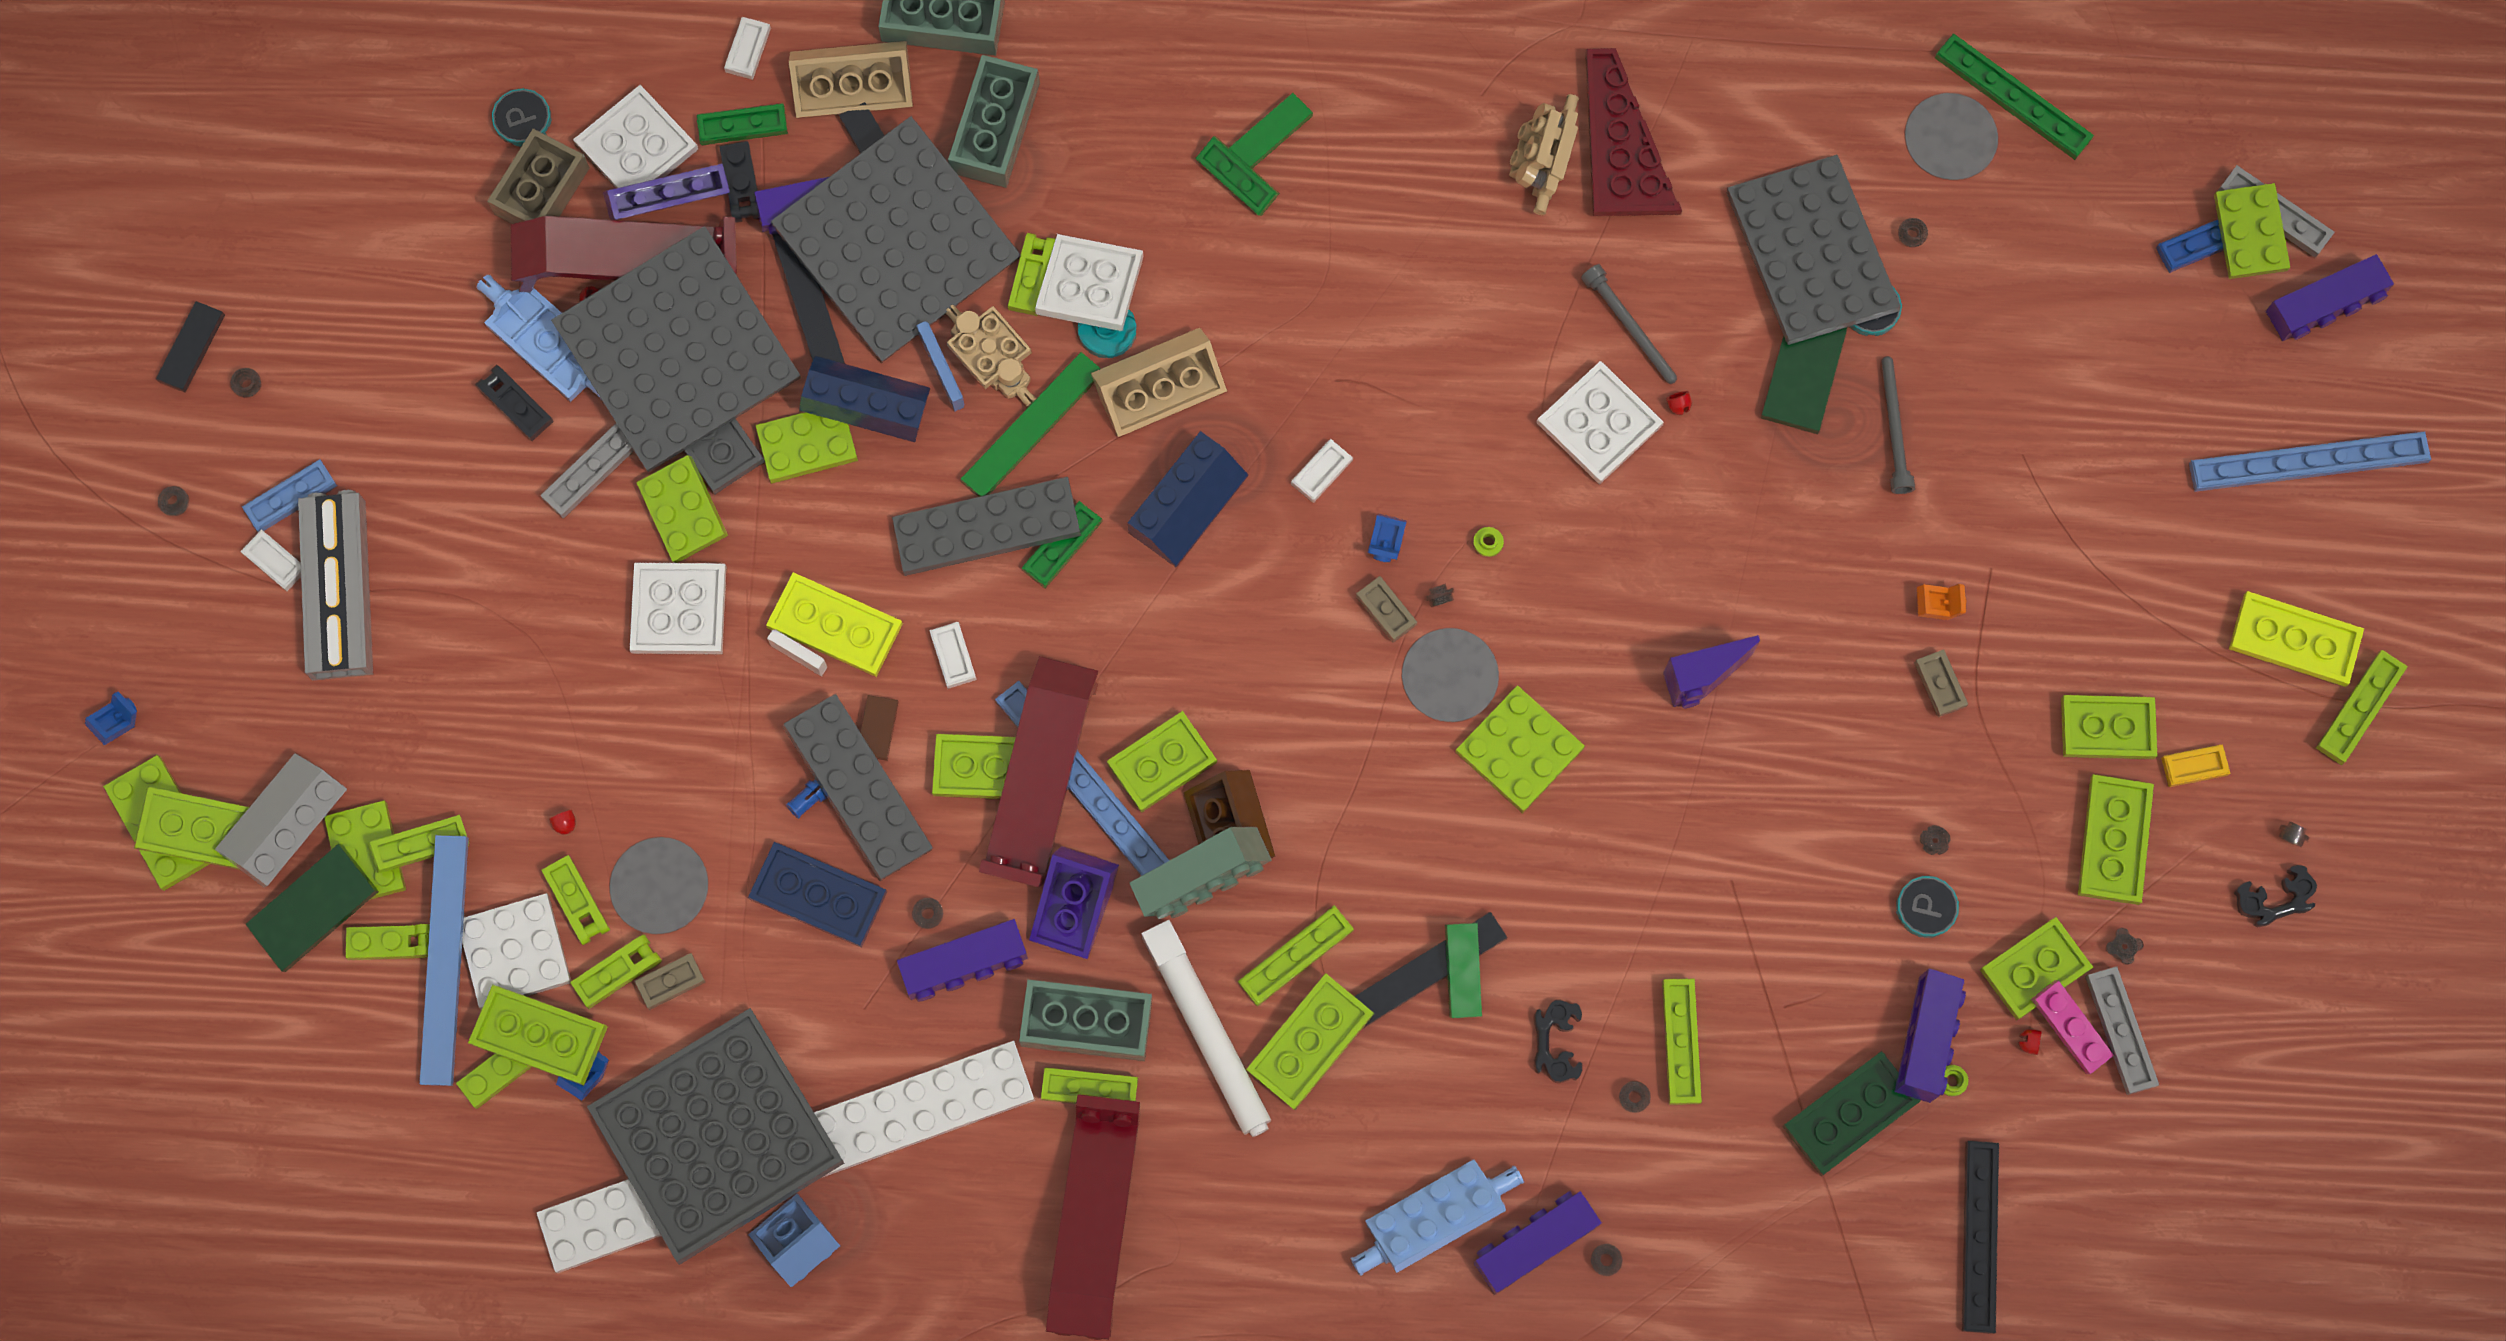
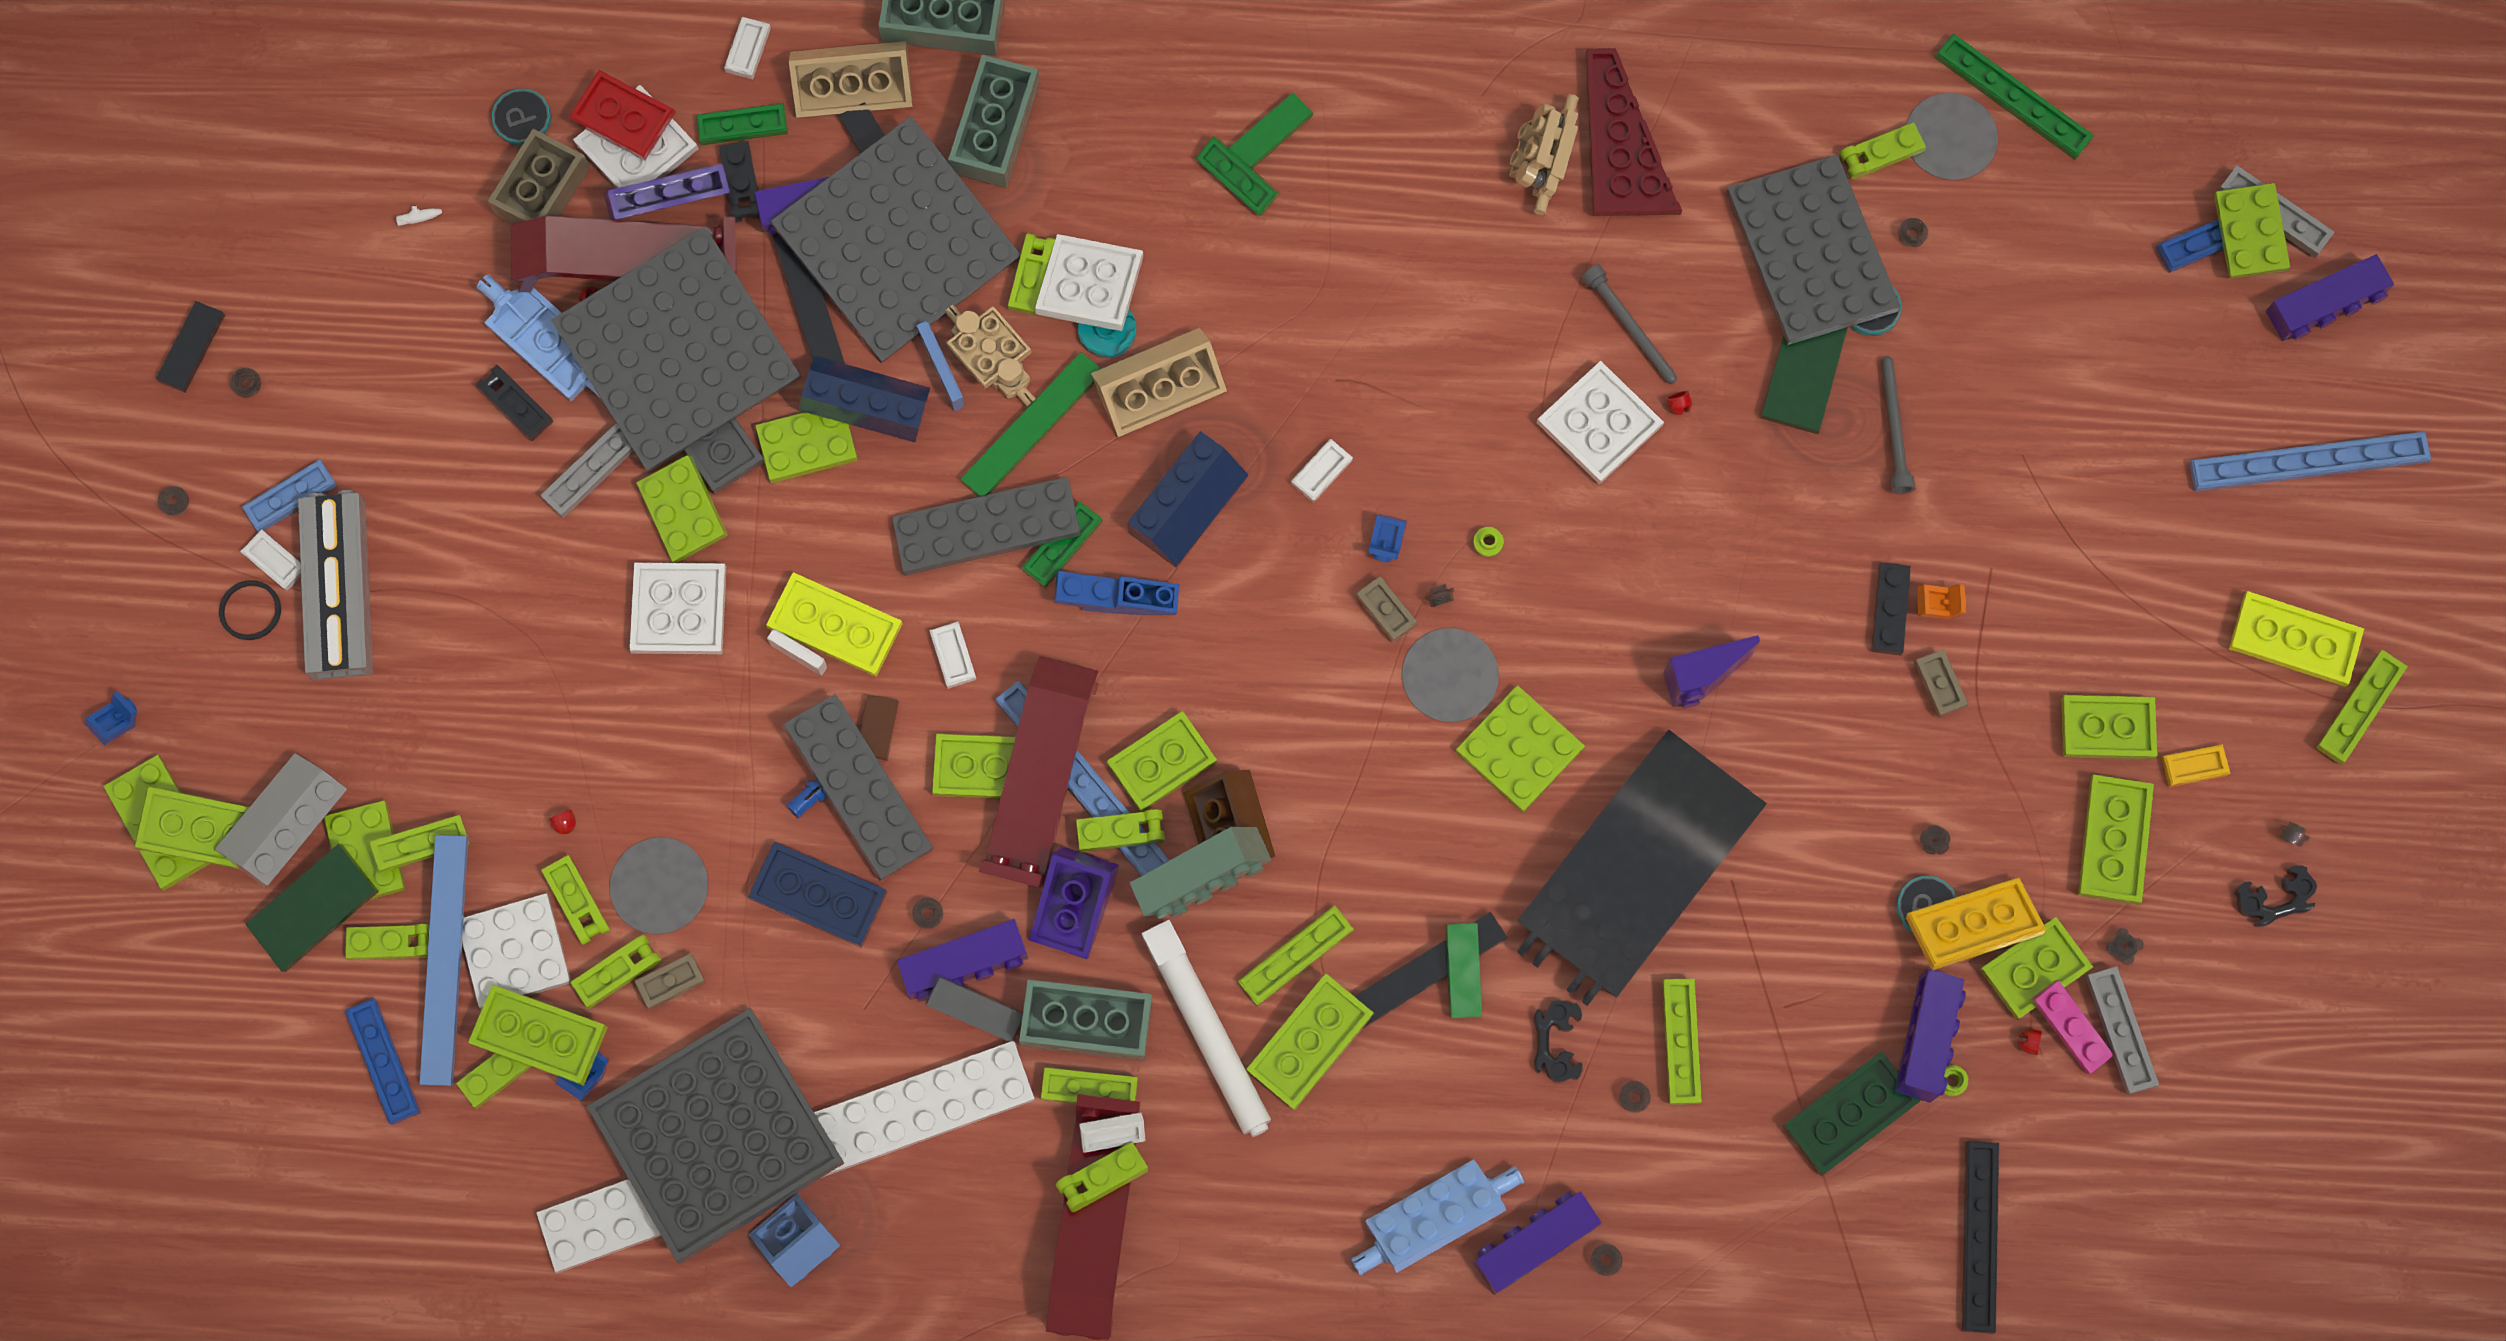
none -> black piece [219,580,281,640]
none -> blue tile [345,998,421,1125]
none -> white helmet [396,206,442,226]
none -> red tile [568,70,675,161]
none -> dark grey tile [926,975,1023,1042]
none -> blue slope [1054,571,1179,615]
none -> lime plate [1055,1142,1148,1212]
none -> lime plate [1076,809,1165,852]
none -> white tile [1079,1112,1145,1153]
none -> black hinge [1517,730,1767,1006]
none -> lime plate [1839,122,1926,180]
none -> black plate [1871,562,1911,656]
none -> yellow tile [1906,877,2046,971]

